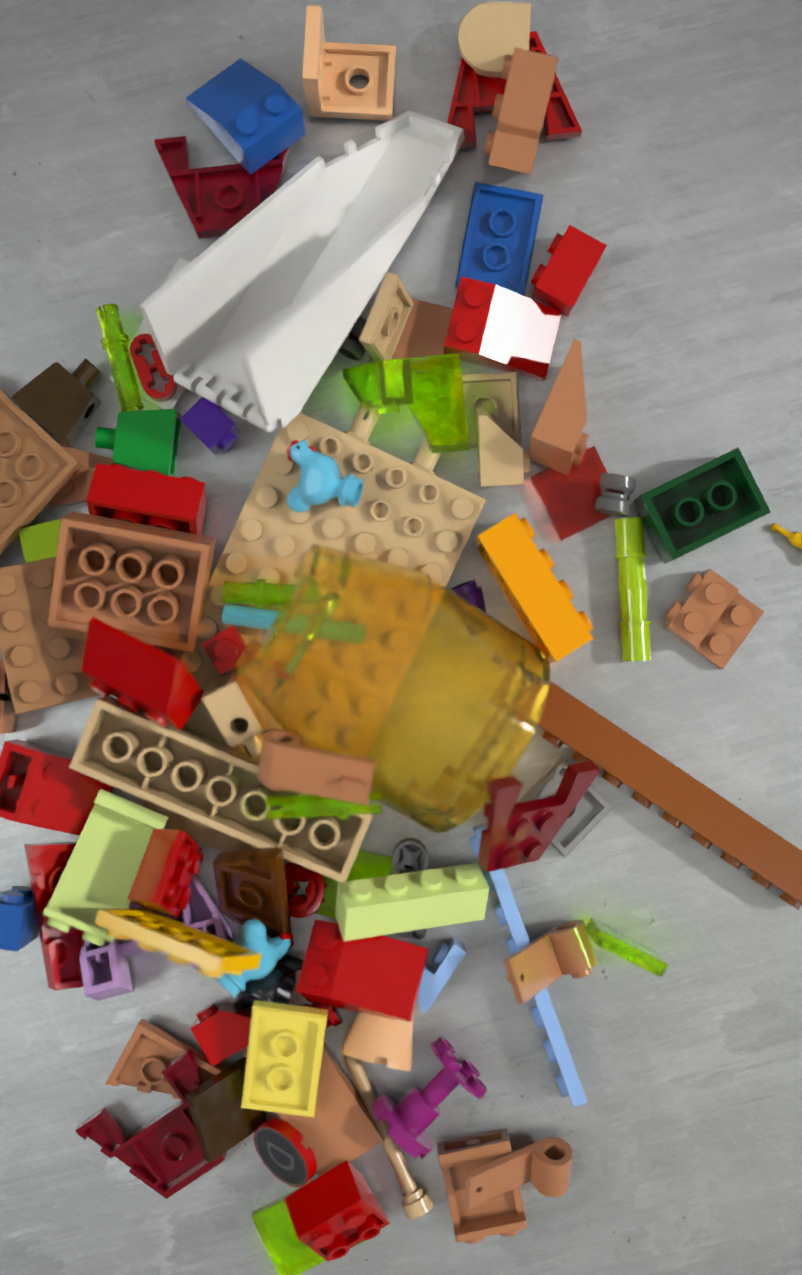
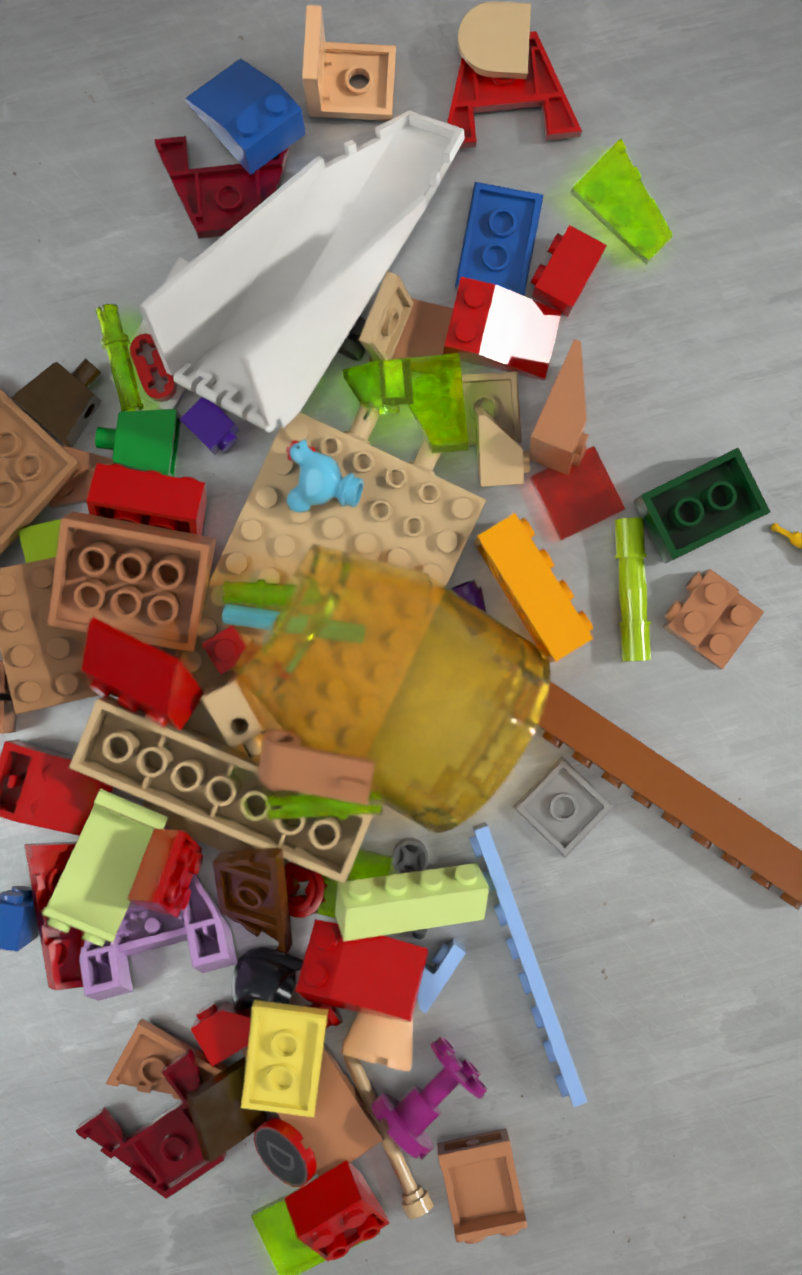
yellow plate [95,908,262,978] -> none
medium azure animal [214,918,294,997] -> none
nougat door [465,1137,573,1209] -> none
dark red wing [478,760,600,873] -> none
nougat piece [483,47,559,174] -> none
nougat door [504,920,597,1004] -> none
clear neon green tile [586,918,668,977] -> none
dark grey wheel [594,473,636,517] -> none
none -> clear neon green wing [570,138,673,265]

